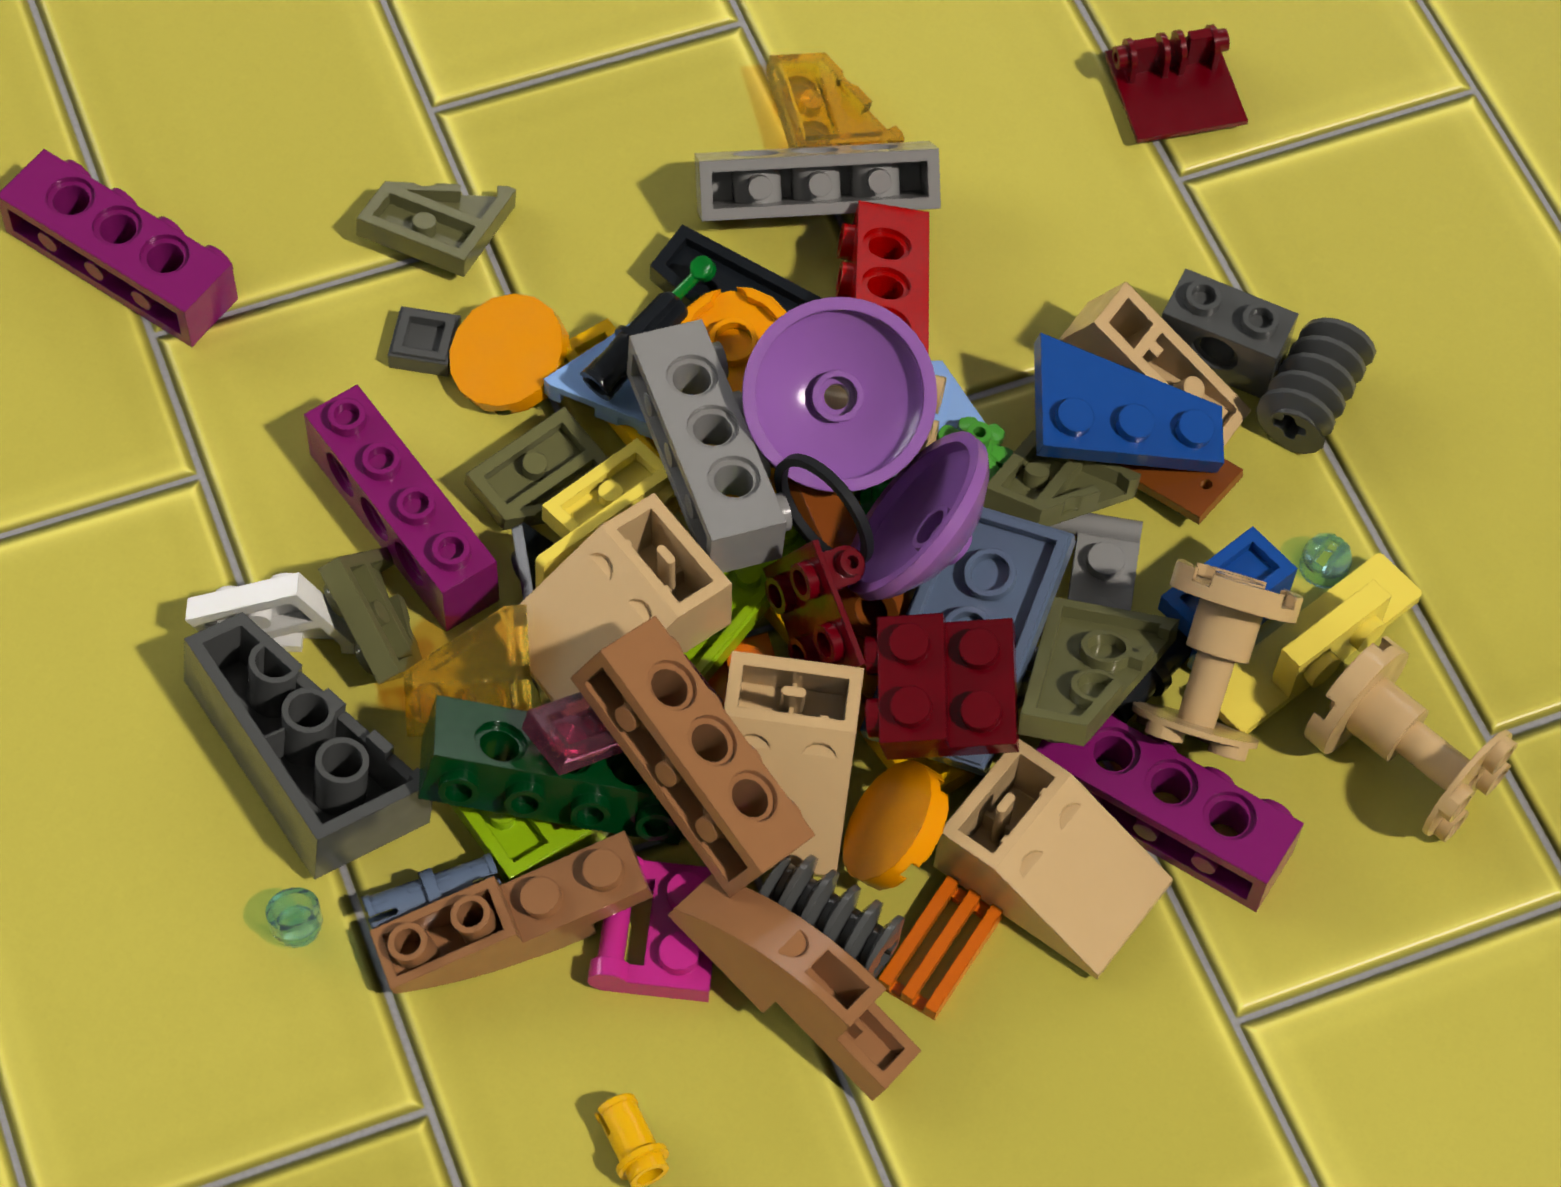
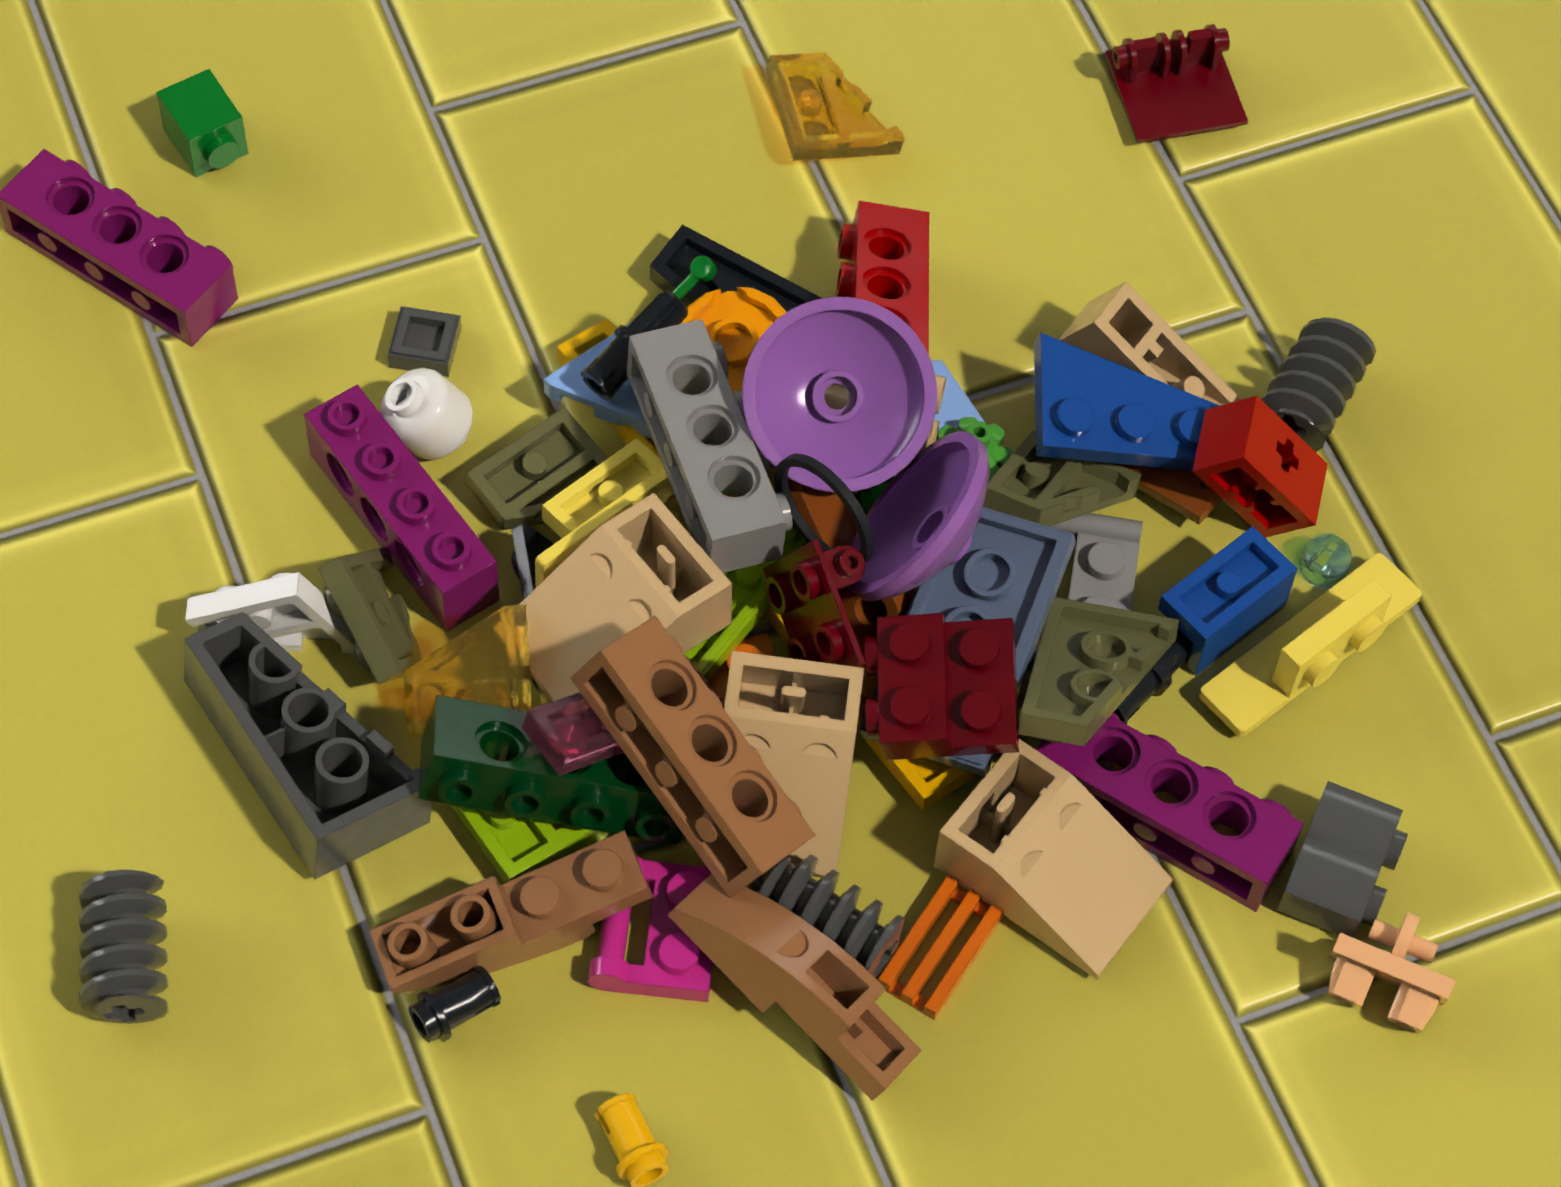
clear light blue hinge [265,887,323,948] -> none
olive wing [356,181,516,277] -> none
sand blue pin [361,853,502,929] -> none
light orange tile [449,293,570,413] -> none
light grey brick [695,141,941,221] -> none
light orange tile [843,760,949,891] -> none
tan piece [1131,559,1304,761] -> none
dark grey brick [1161,268,1299,398] -> none
tan piece [1304,636,1518,842] -> none
none -> dark grey piece [79,869,168,1023]
none -> green brick [156,69,248,177]
none -> white head [380,367,473,460]
none -> black pin [409,965,501,1043]
none -> red brick [1192,395,1328,538]
none -> dark grey brick [1277,781,1408,938]
none -> light nougat hips [1327,911,1456,1033]

